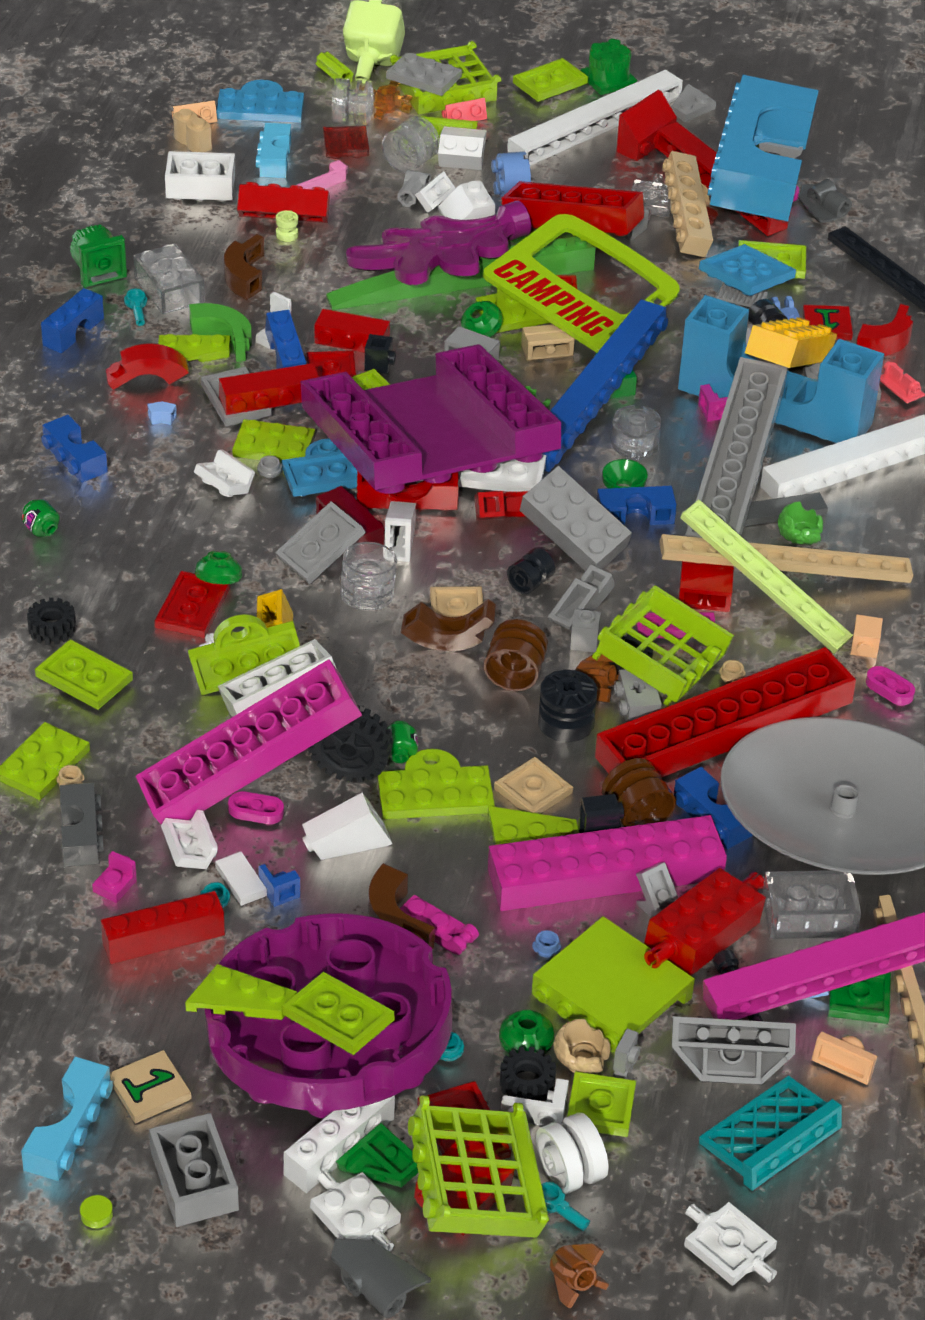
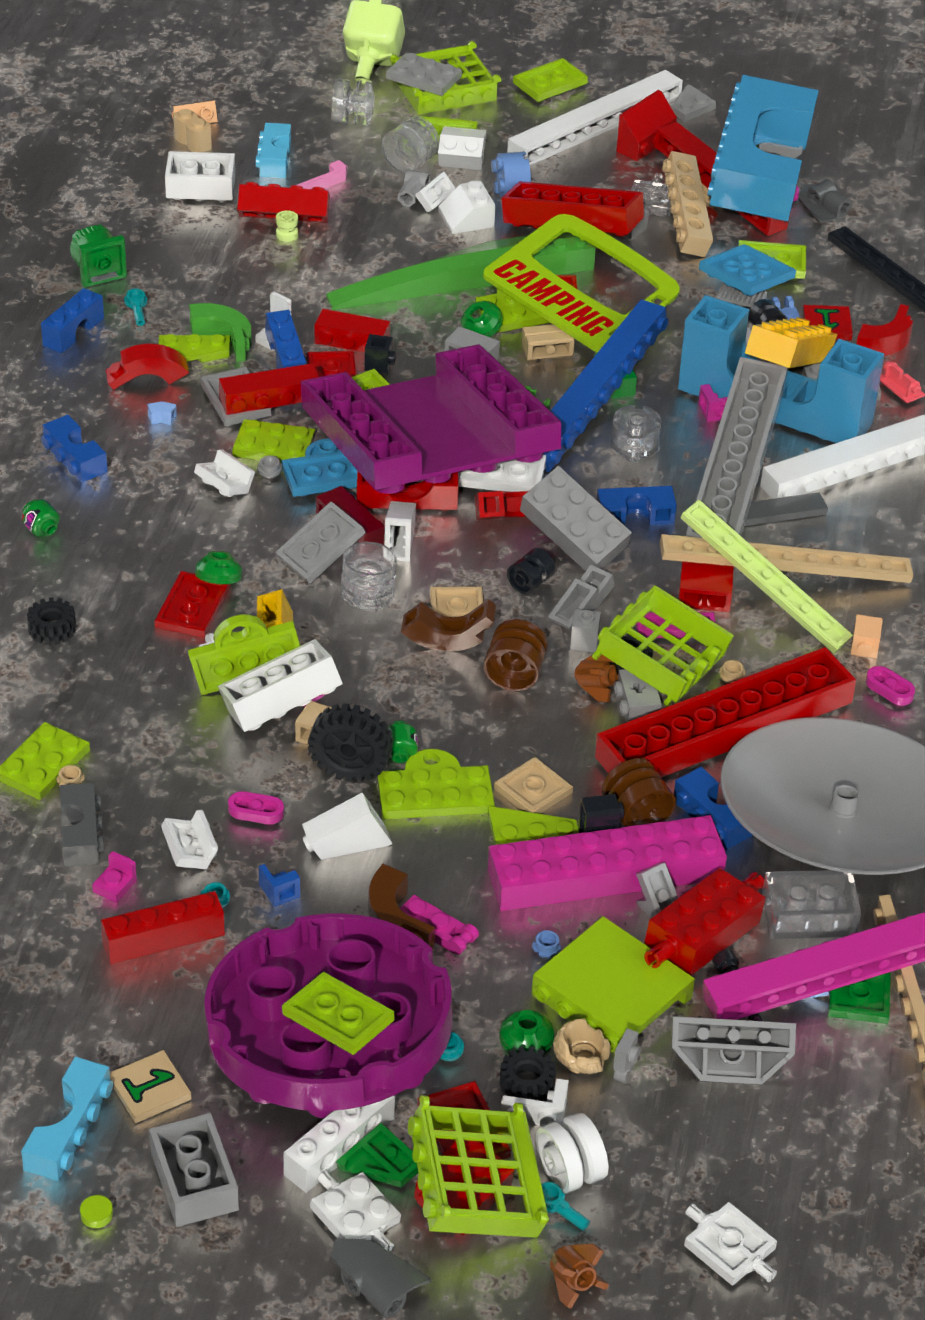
lime plate [35,639,133,710] -> none
clear brick [133,244,205,314] -> none
dark pink brick [136,659,362,825] -> none
lime wing [185,964,297,1020] -> none
white tile [215,851,267,906] -> none
dark azure plate [216,80,304,123] -> none
reddish brown arch [224,234,264,300] -> none
lime axle [316,51,353,87] -> none
clear red tile [323,126,369,159] -> none
magenta plant [346,201,531,285] -> none
clear orange pin [362,80,412,120] -> none
coral hinge [442,98,487,121] -> none
black wheel [538,669,597,742] -> none
lime plate [567,1071,636,1137] -> none
green piece [580,39,637,95] -> none
green piece [602,459,648,488] -> none
teal fence [699,1075,842,1191] -> none
bright green hair [778,501,823,545] -> none
light nougat tile [811,1031,878,1085] -> none

